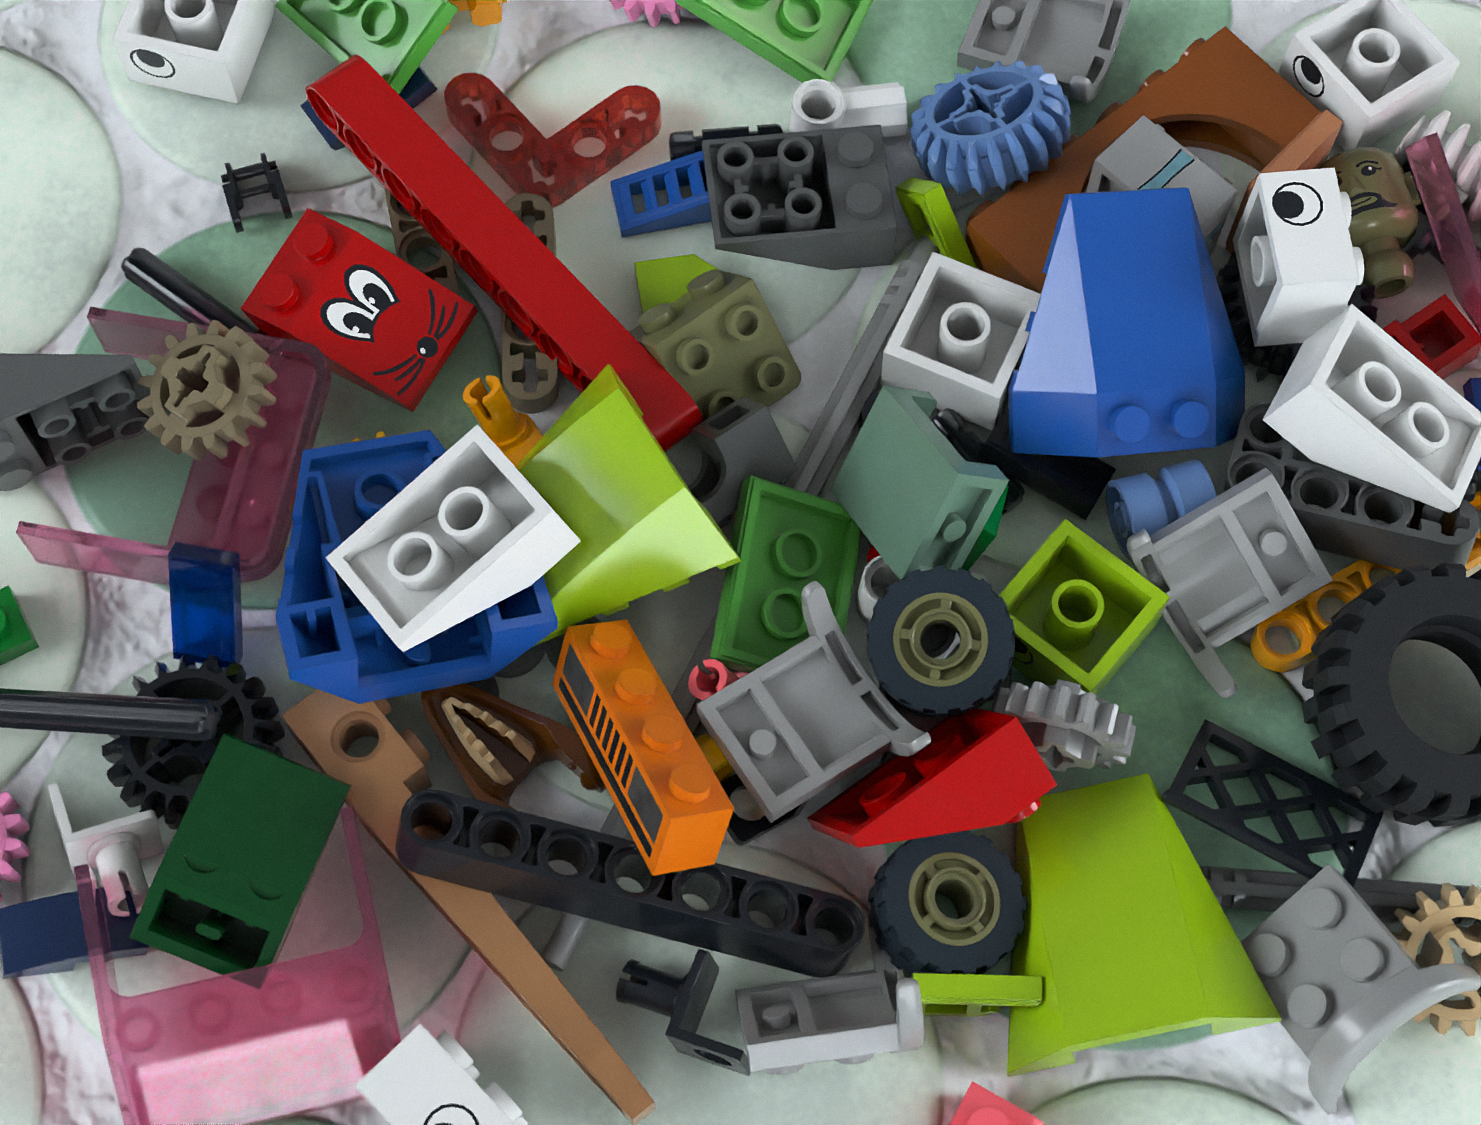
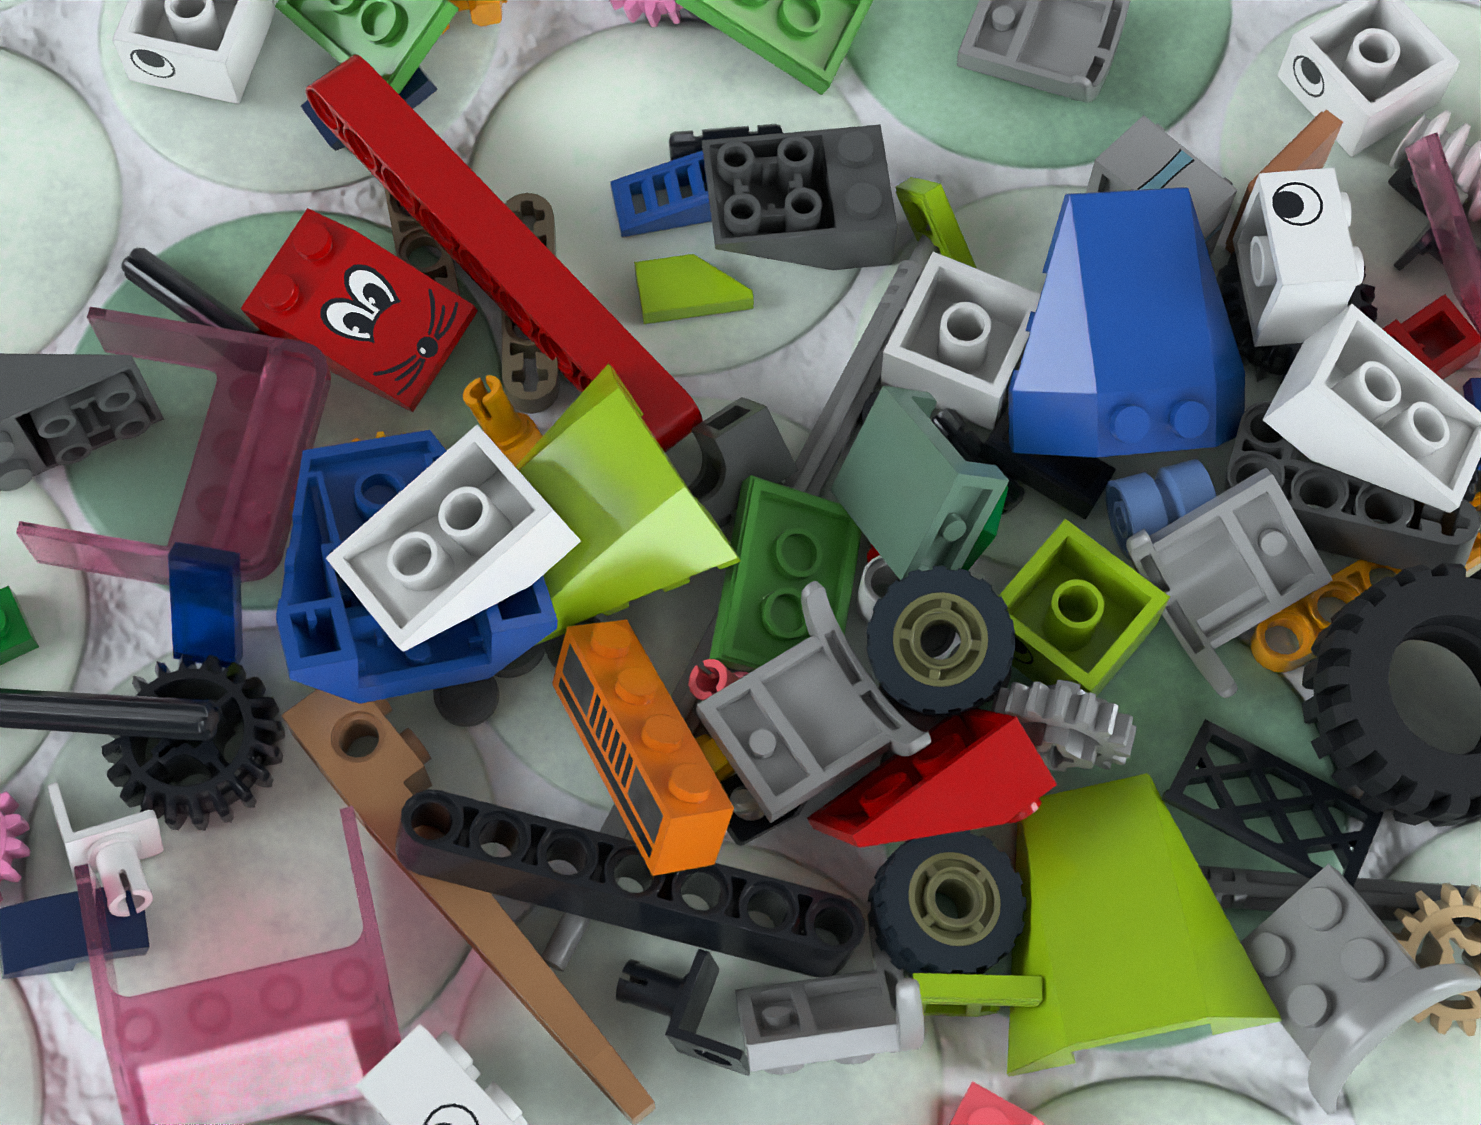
dark green slope [129,733,352,990] -> none
dark tan gear [137,320,277,461] -> none
black piece [221,152,293,233] -> none
reddish brown animal [421,683,606,810] -> none
clear red beam [444,72,661,209] -> none
olive bracket [629,269,801,421] -> none
white piece [788,79,908,138] -> none
medium blue gear [910,60,1071,195] -> none
dark orange arch [965,26,1321,294] -> none
olive piece [1318,147,1422,299] -> none

